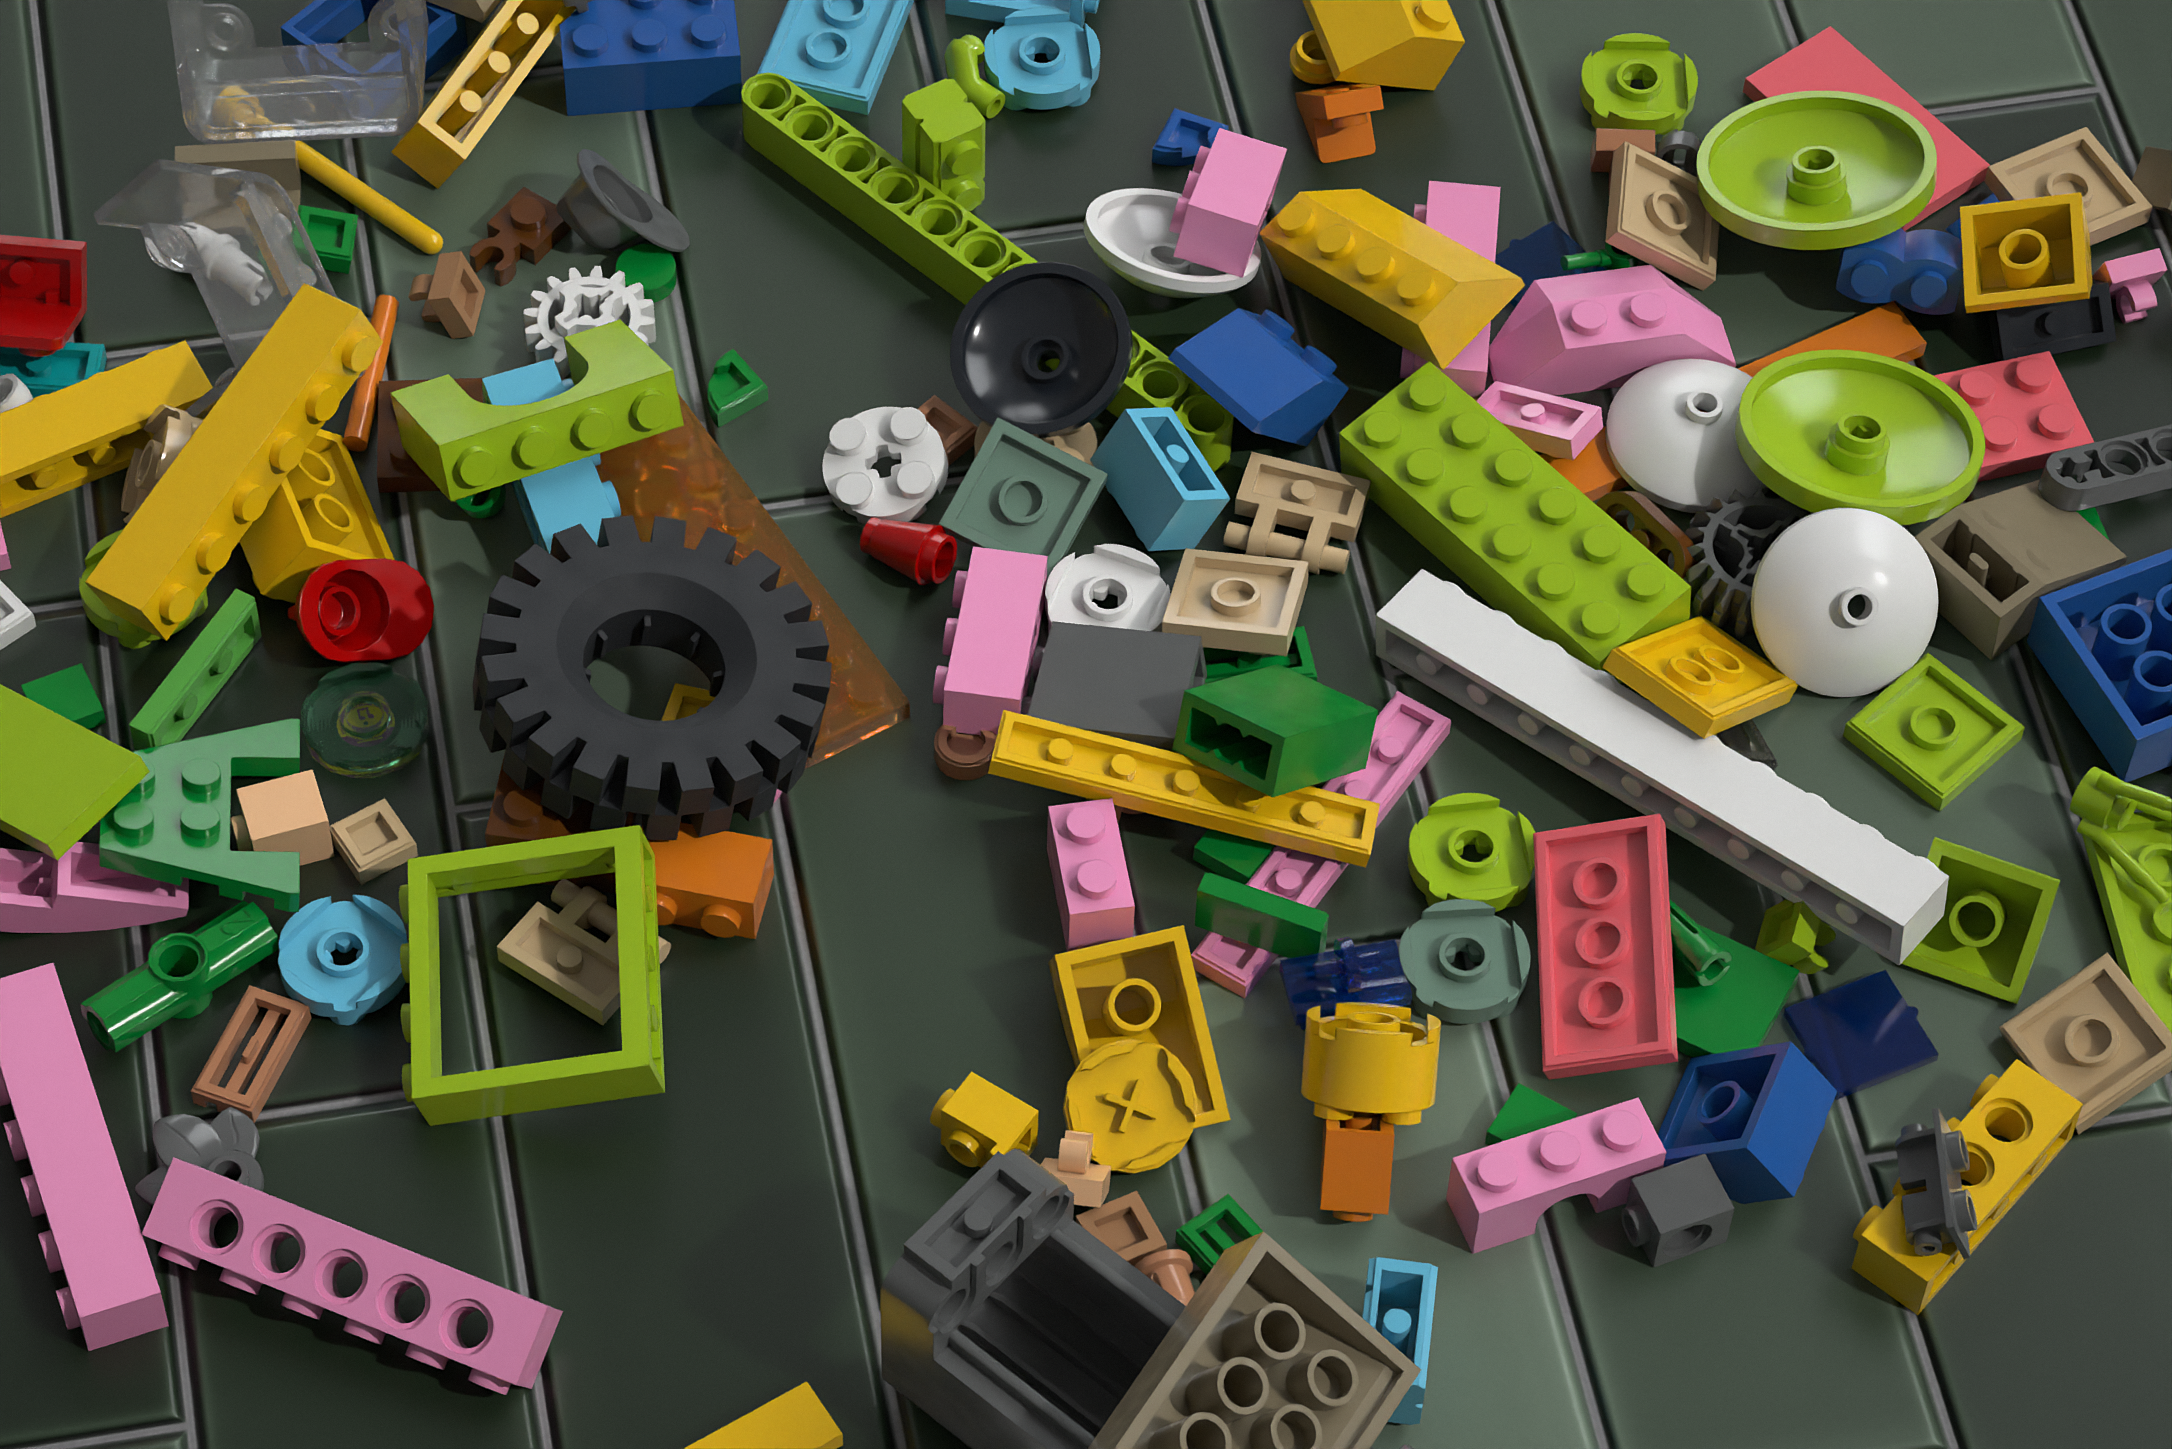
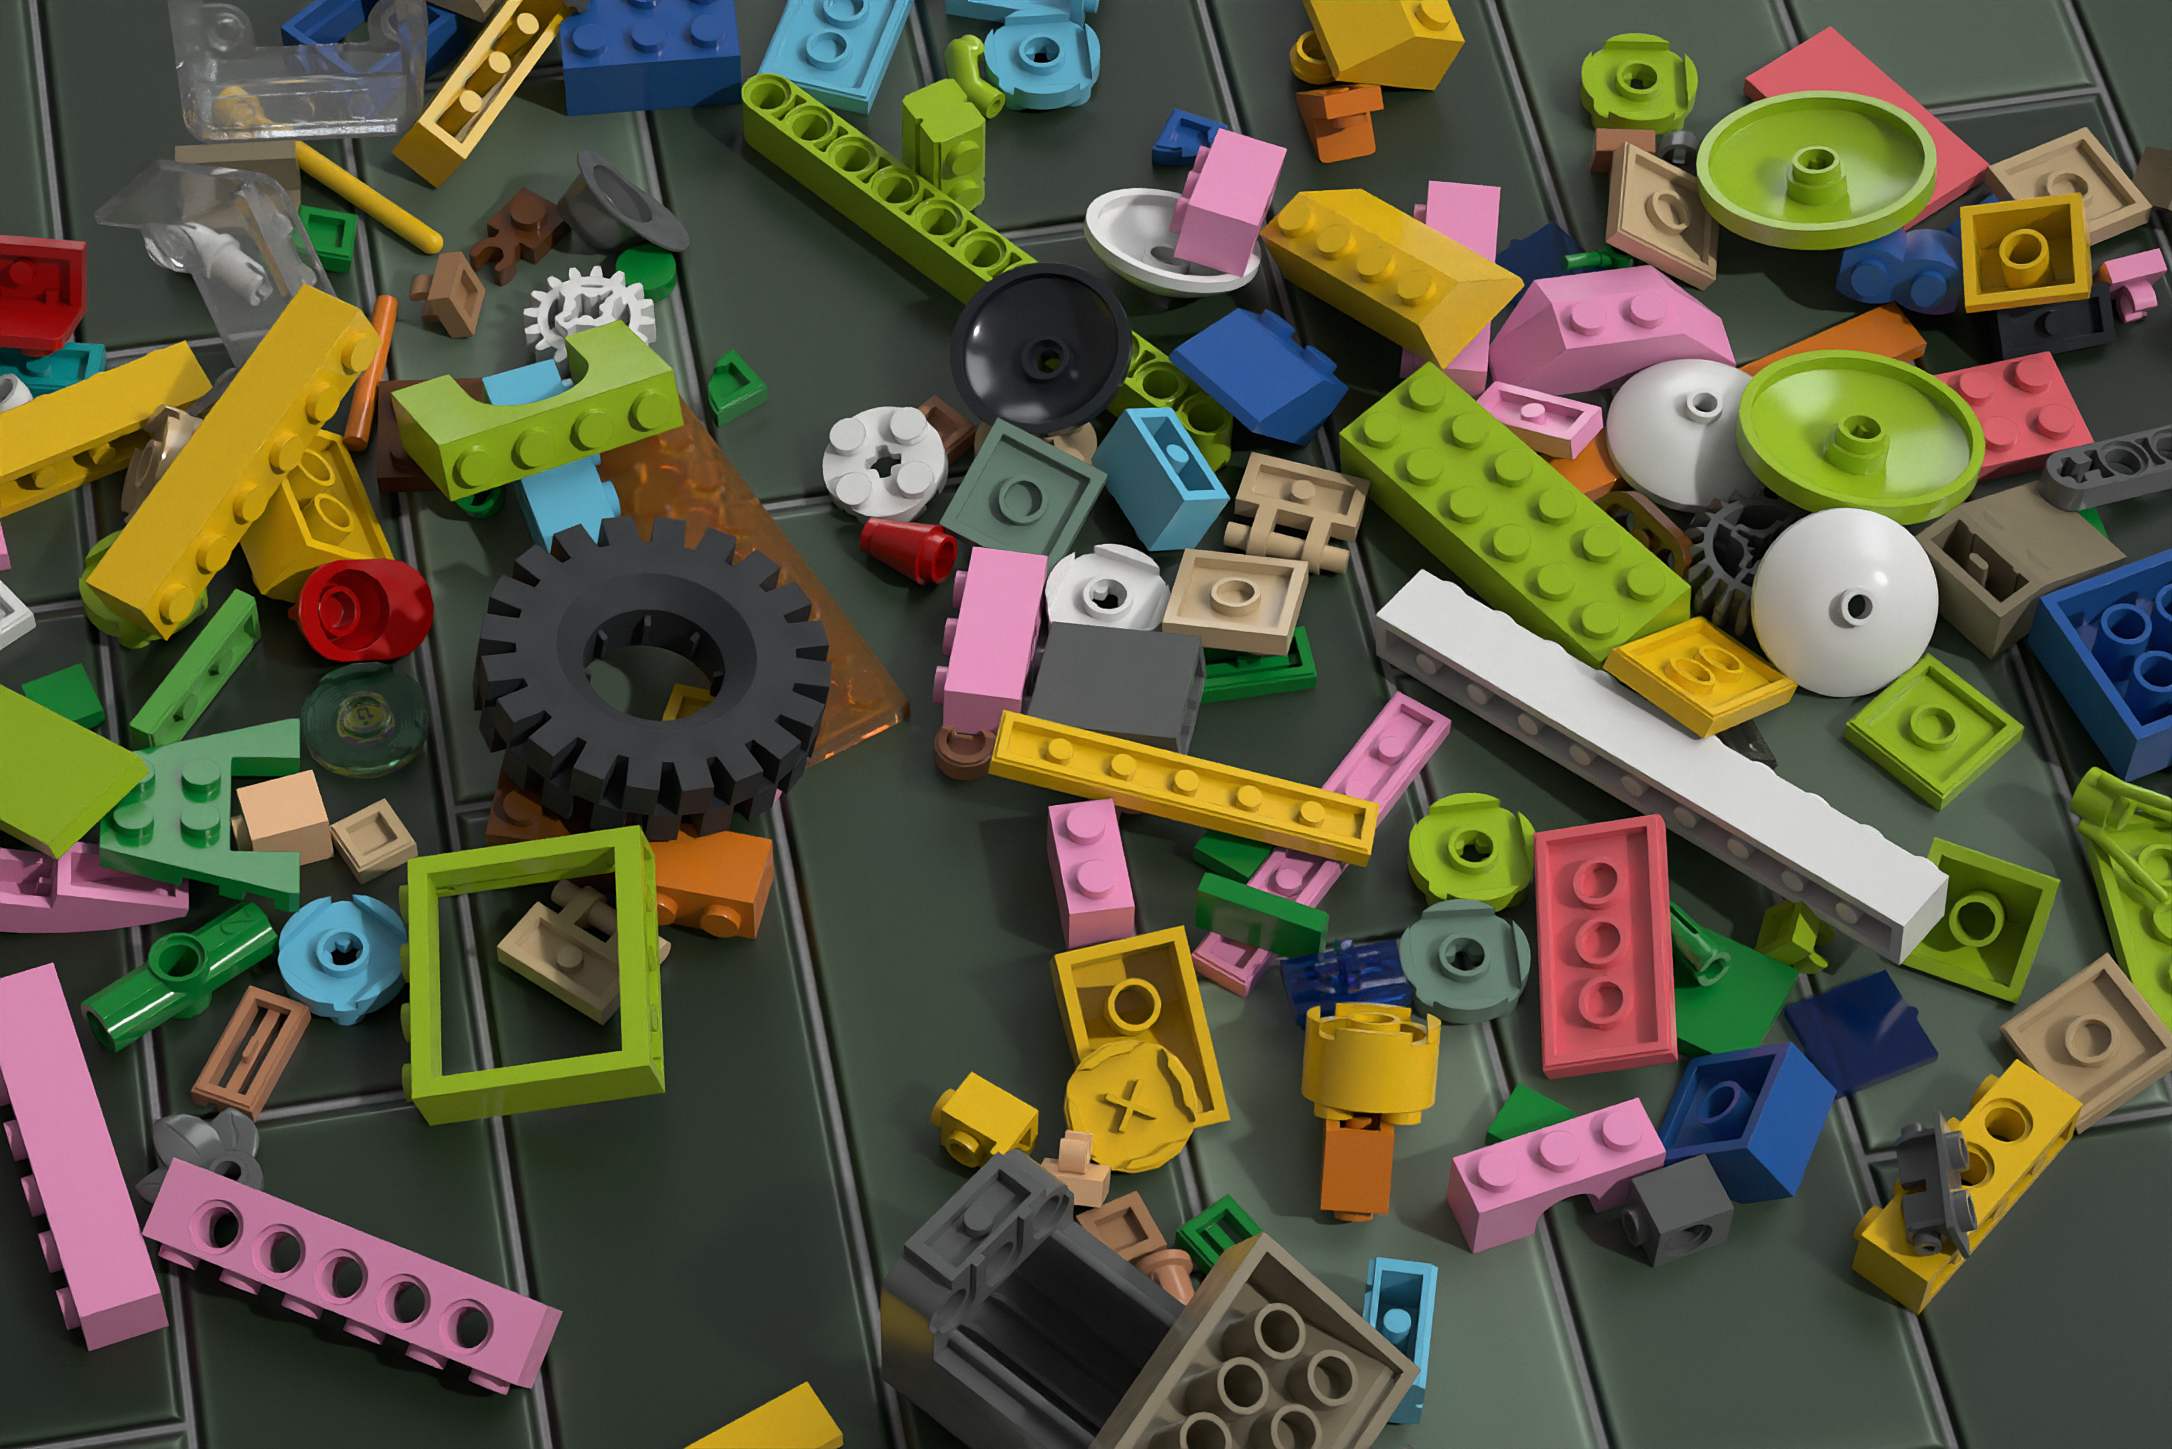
green brick [1172,664,1378,798] -> none

